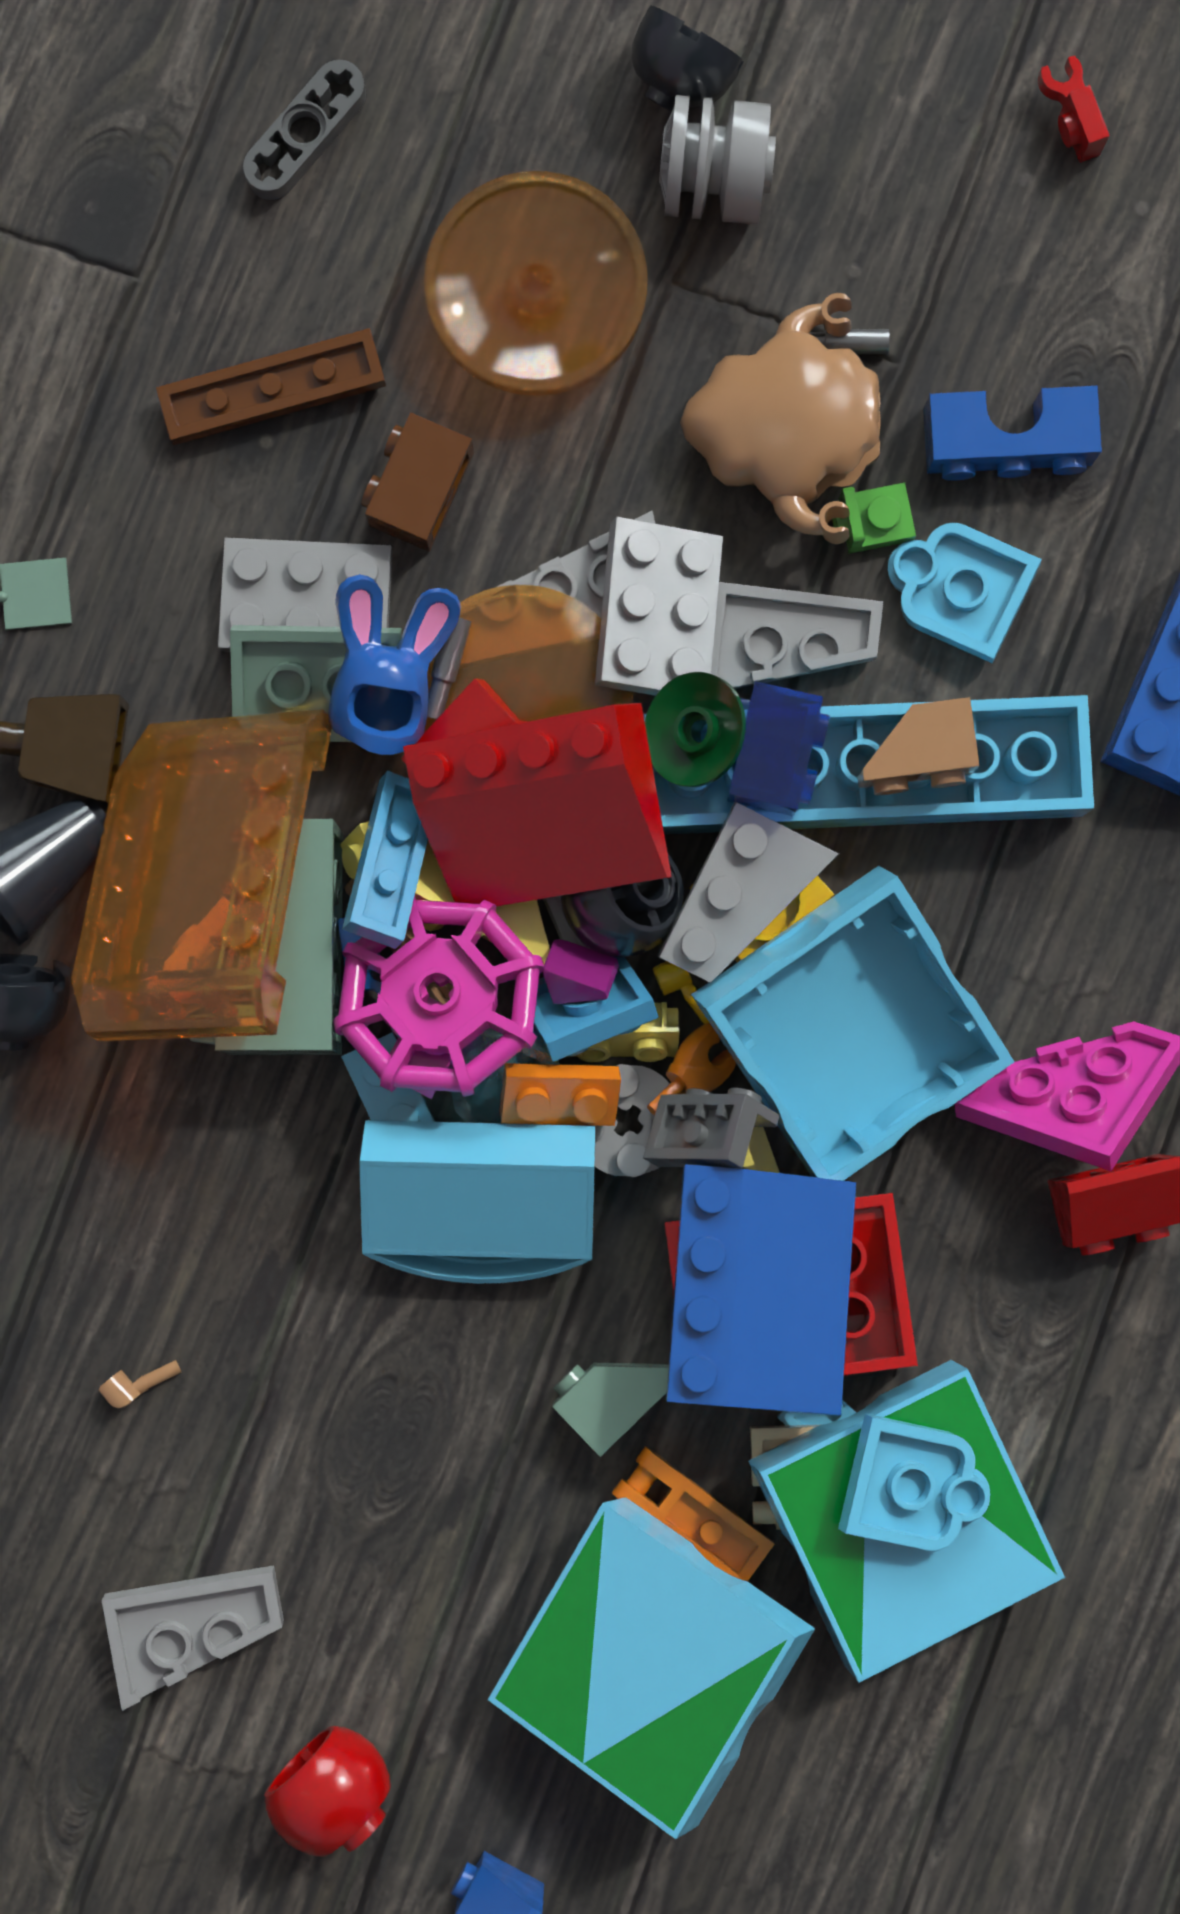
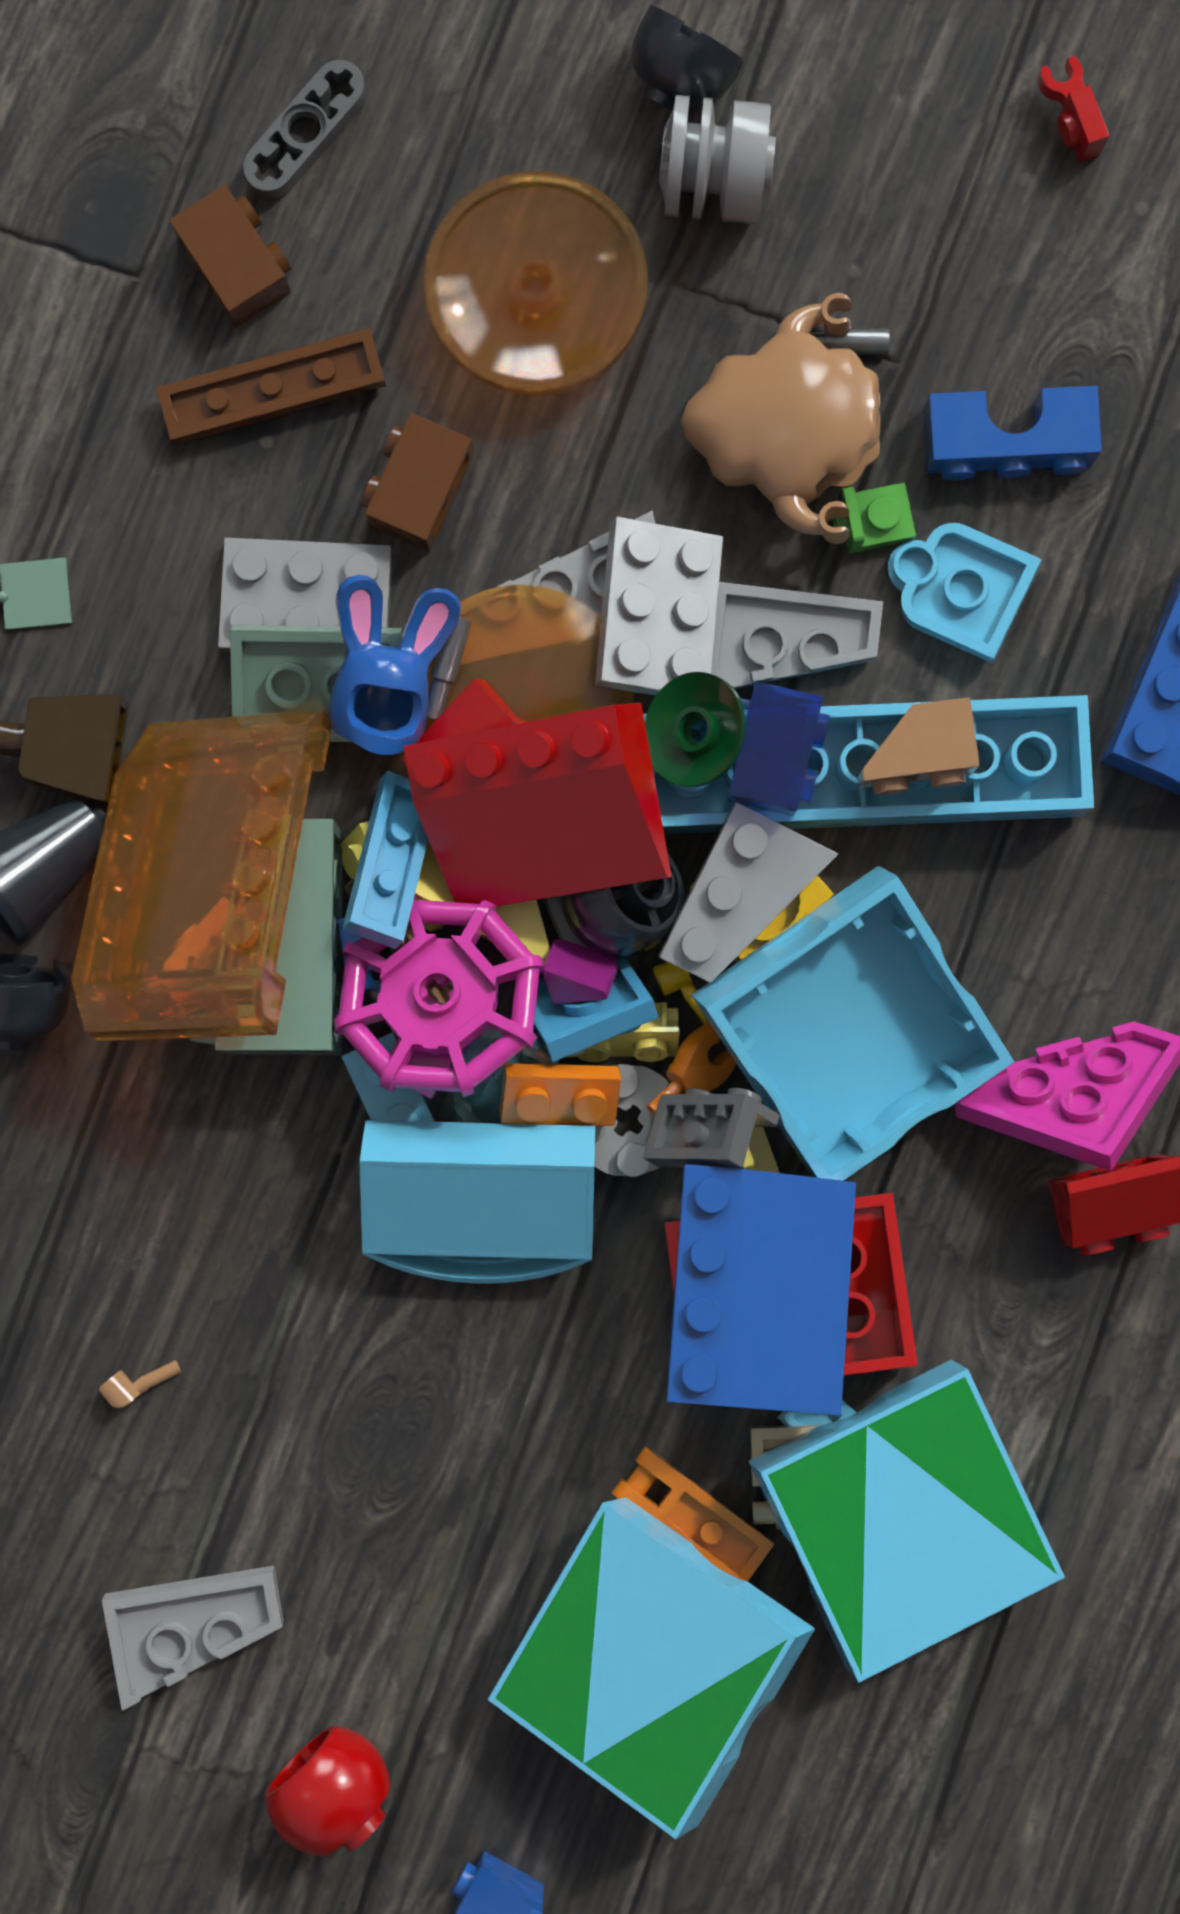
sand green slope [552,1363,669,1457] -> none
medium azure plate [838,1413,990,1551] -> none
none -> reddish brown brick [169,184,292,328]

